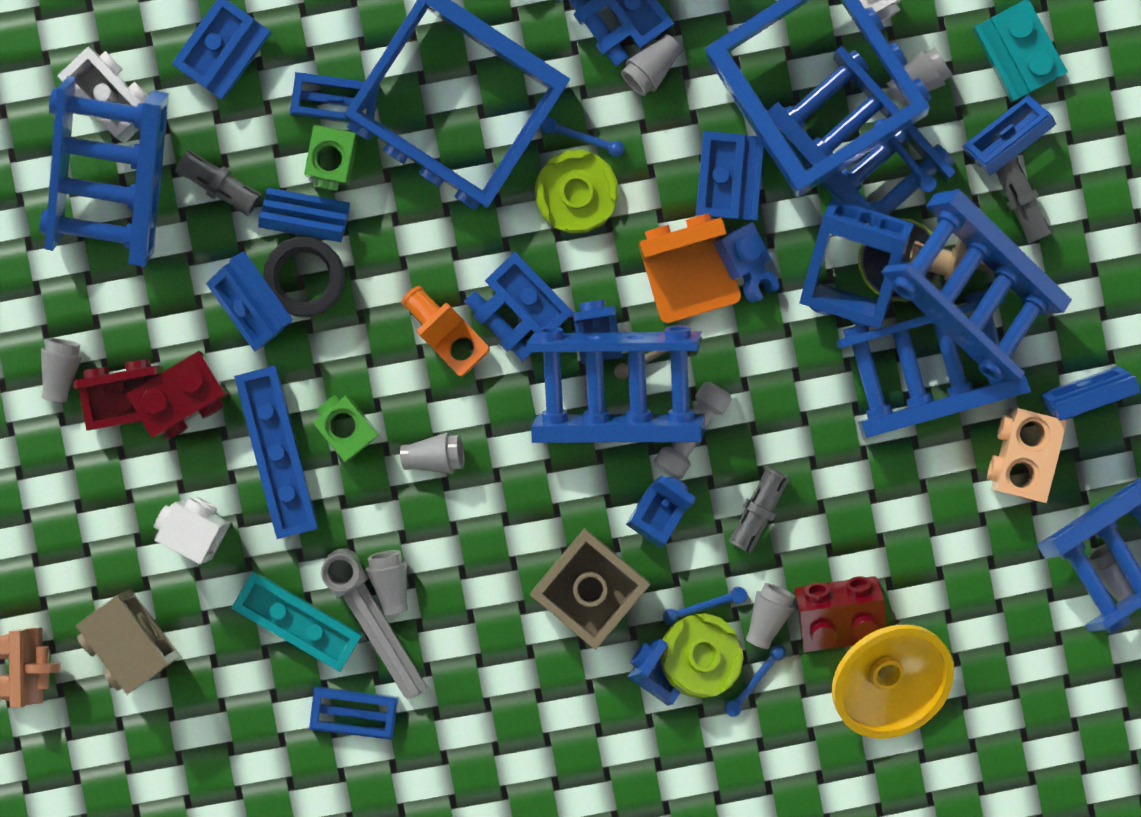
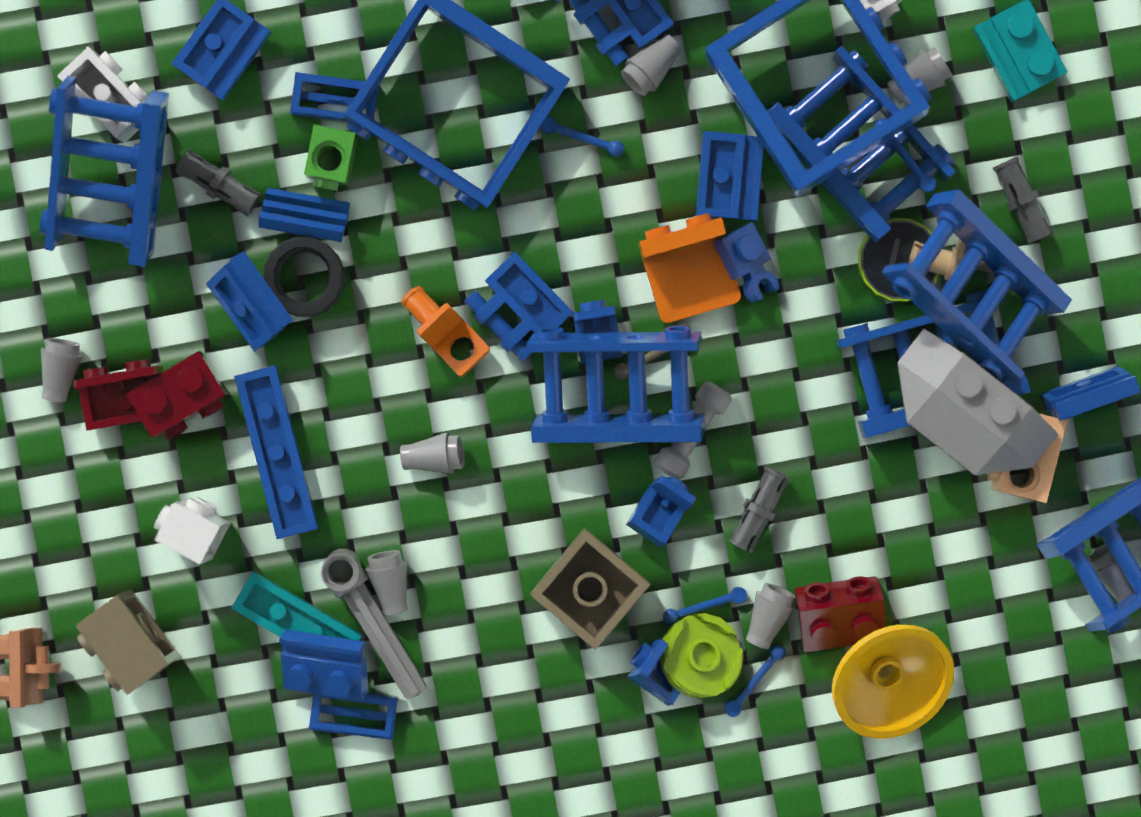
bright green brick [312,395,380,462] -> none
lime tile [535,150,618,234] -> none
blue window [799,198,914,329] -> none
blue tile [962,95,1057,176] -> none
none -> blue plate [279,629,369,702]
none -> light grey wedge [897,329,1058,475]

